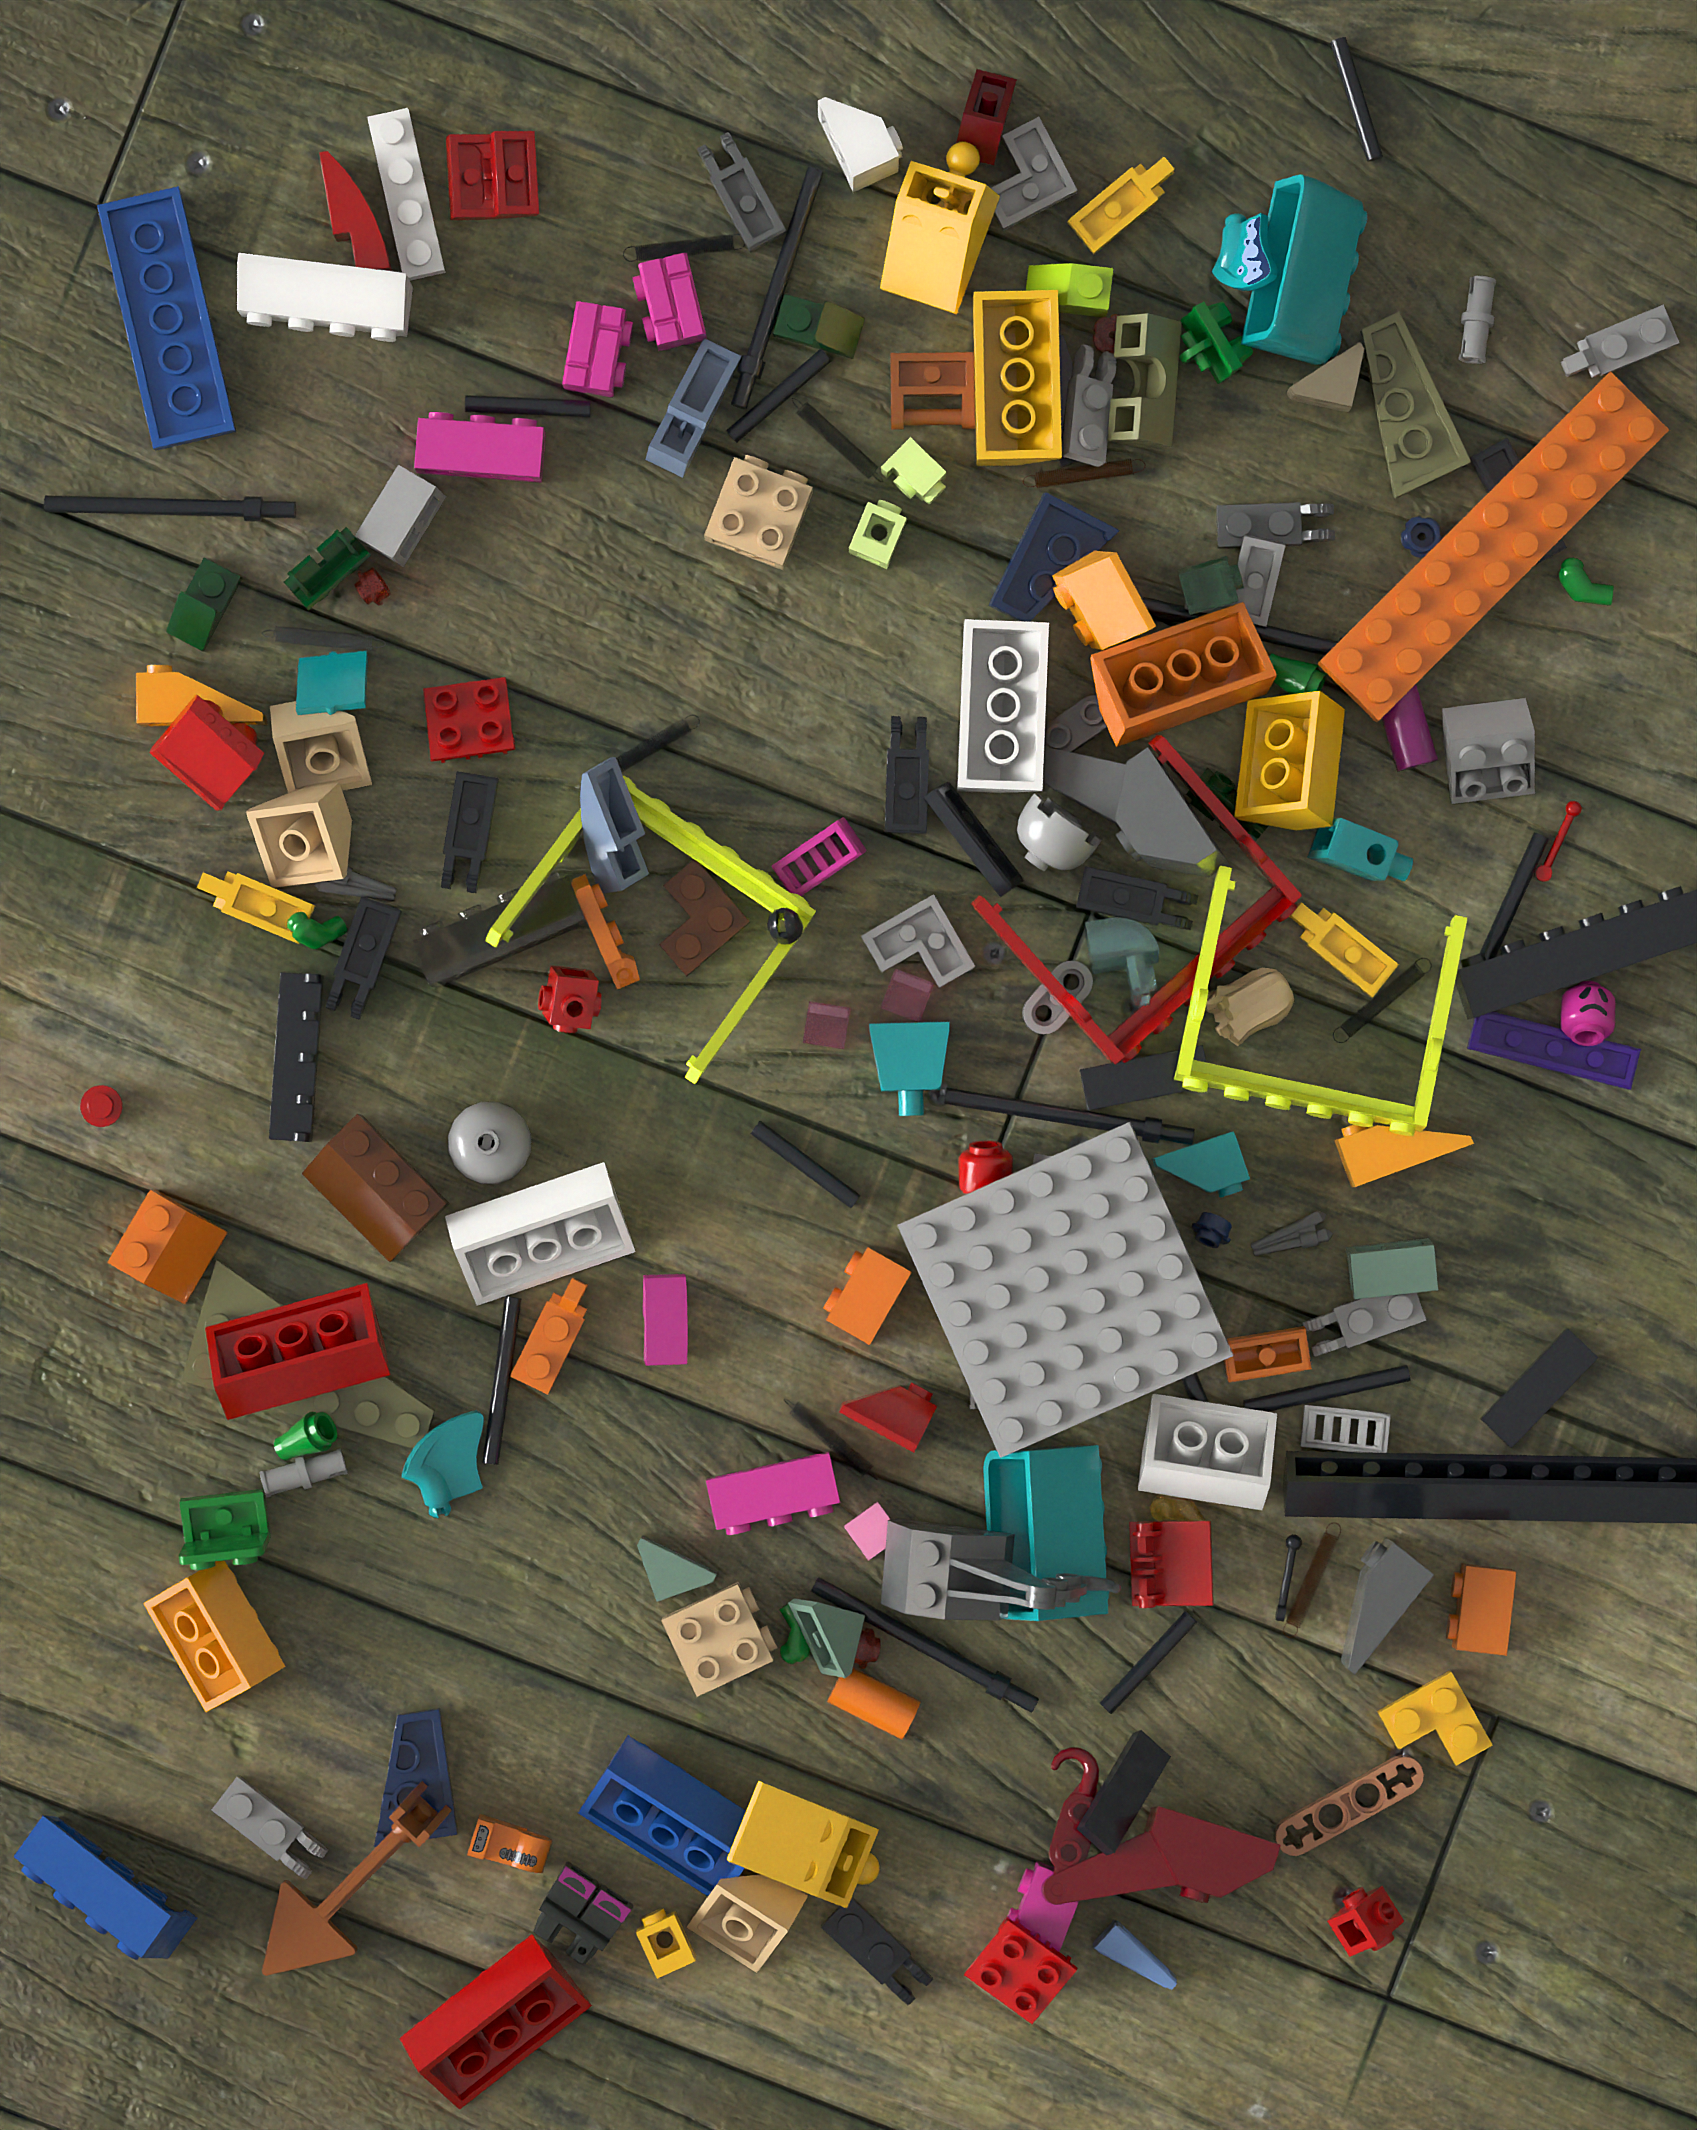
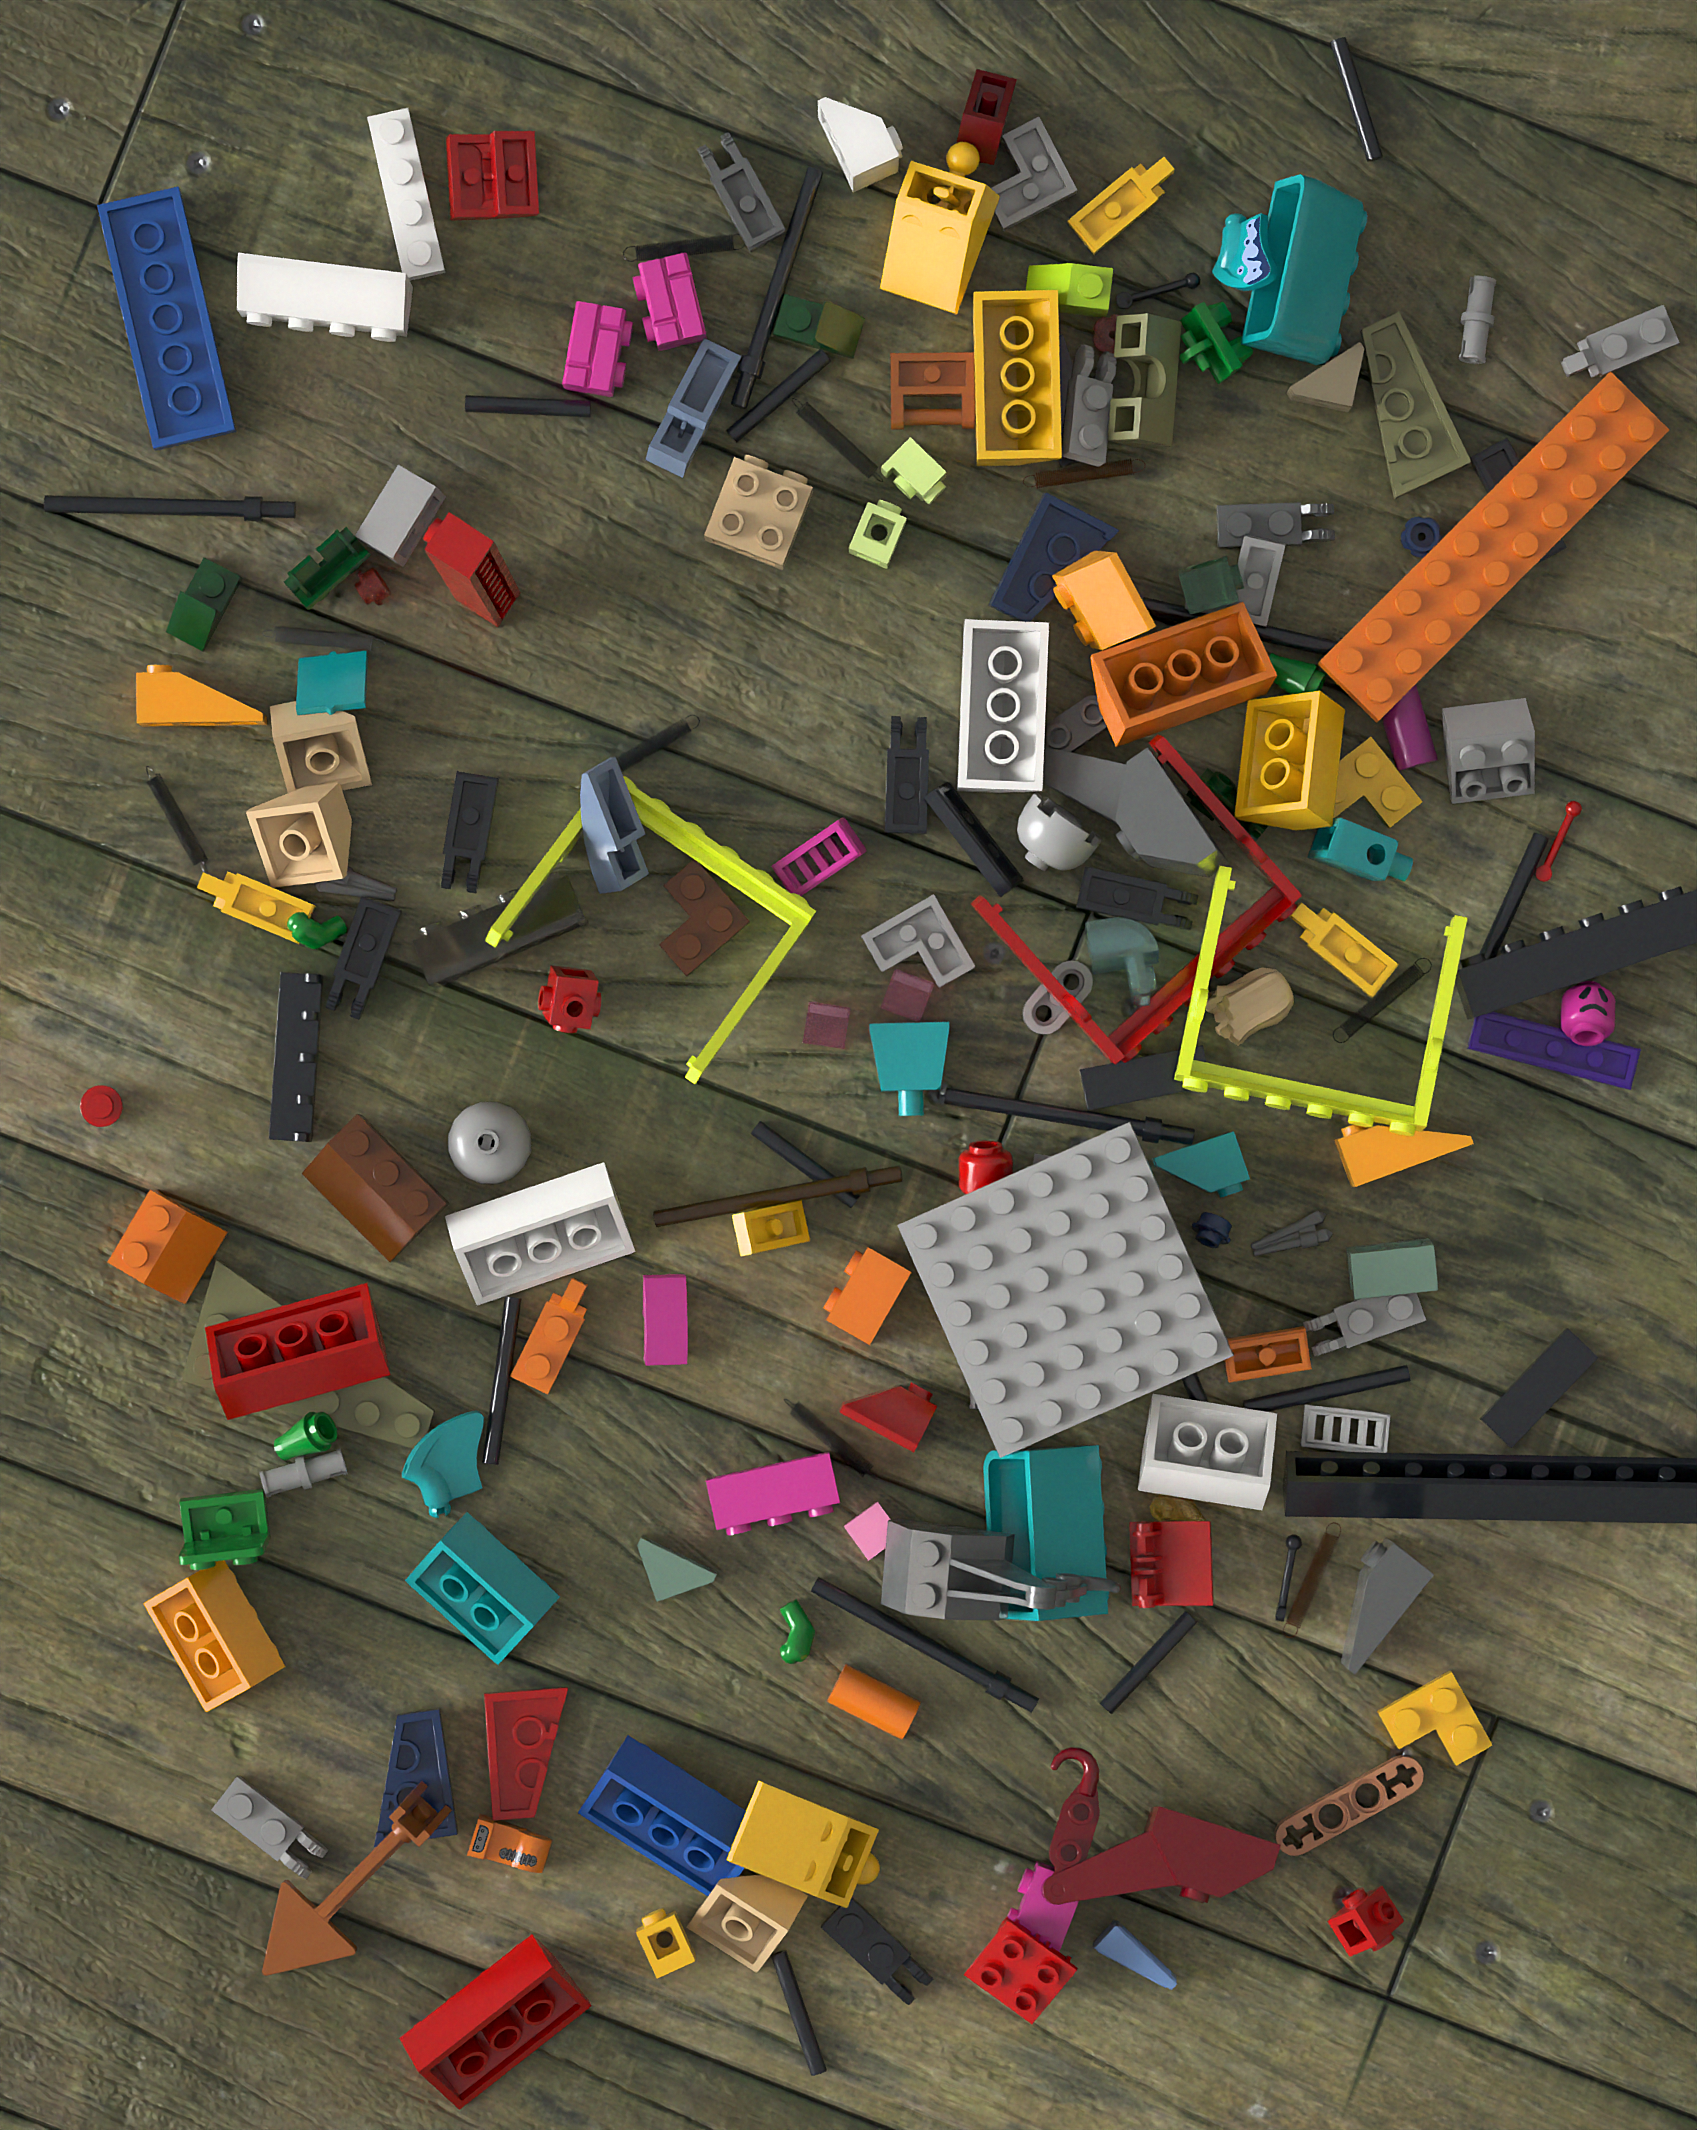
blue wedge [14,1815,198,1960] -> none
red slope [149,694,264,810] -> none
red slope [319,151,392,271] -> none
dark pink brick [414,412,546,483] -> none
red hinge [423,677,516,764] -> none
pearl dark grey hips [533,1861,634,1965] -> none
orange hinge [571,874,640,990] -> none
tan brick [661,1582,778,1697] -> none
black hinge [767,908,803,945] -> none
sand green slope [788,1598,865,1678] -> none
clear red plate [854,1628,881,1669] -> none
black tile [1076,1730,1171,1856] -> none
orange brick [1446,1563,1516,1656] -> none
green arm [1559,557,1614,606] -> none
none -> black piece [146,766,208,874]
none -> teal slope [405,1512,560,1665]
none -> red brick [423,512,521,627]
none -> red wing [484,1687,568,1821]
none -> dark brown bar [653,1165,903,1227]
none -> yellow slope [732,1200,810,1256]
none -> black piece [771,1950,827,2076]
none -> black hinge [1116,272,1201,310]
none -> yellow plate [1333,737,1422,829]

